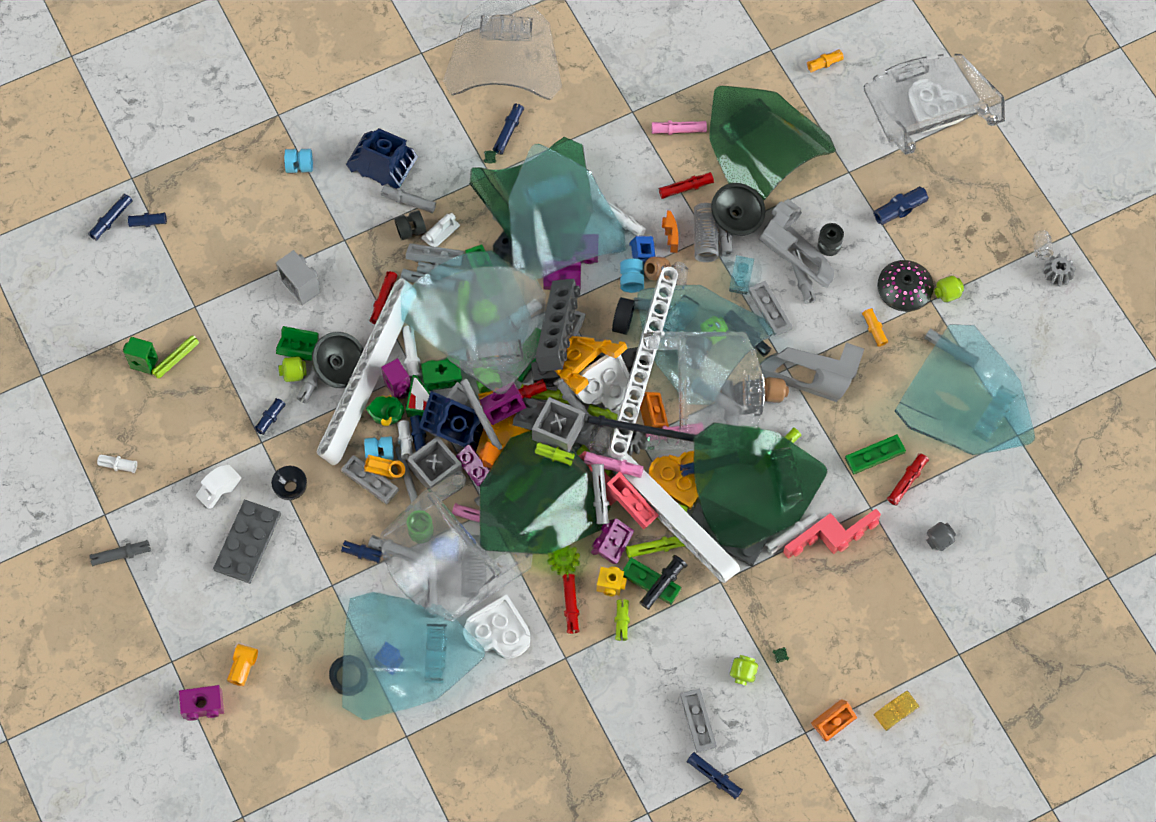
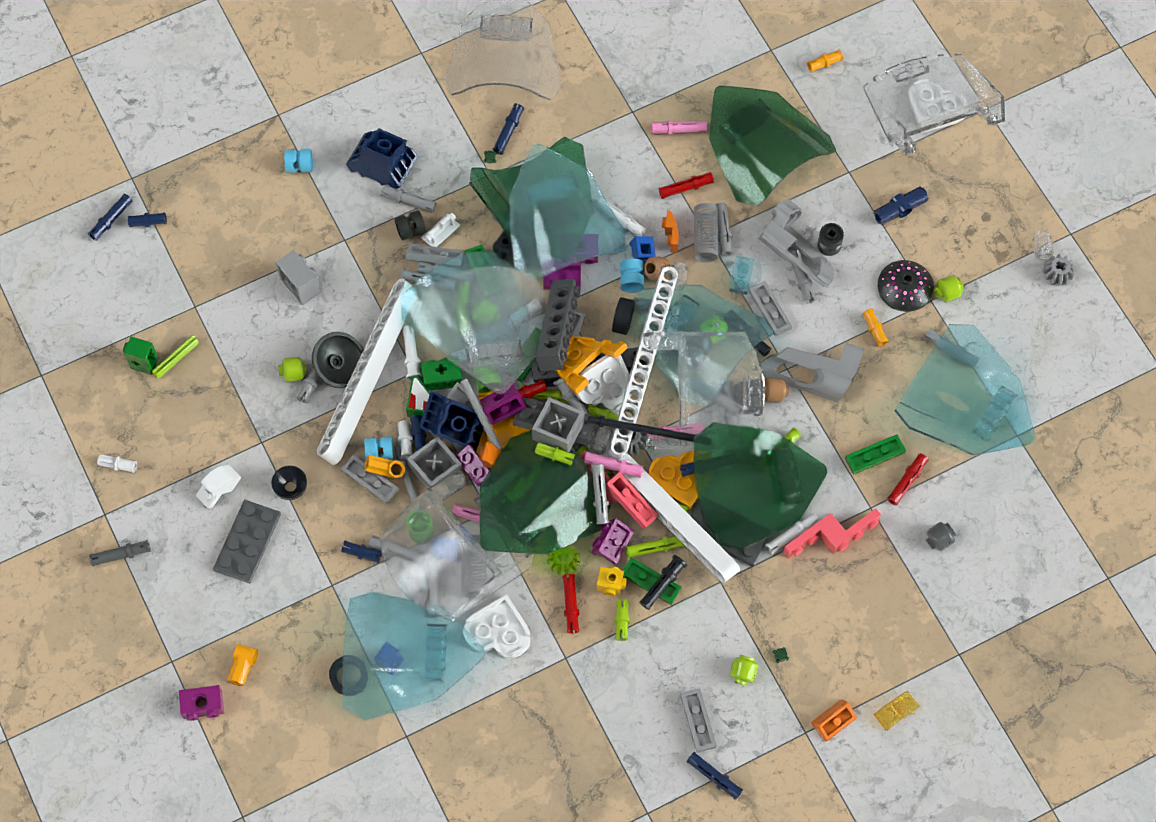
dark blue pin [254,398,286,435] -> none
green bracket [276,326,319,361] -> none
green hair [366,395,405,426] -> none
red pin [369,271,398,325] -> none
magenta brick [381,358,411,399] -> none
orange slope [640,392,669,428] -> none
pearl dark grey dish [711,183,766,236] -> none

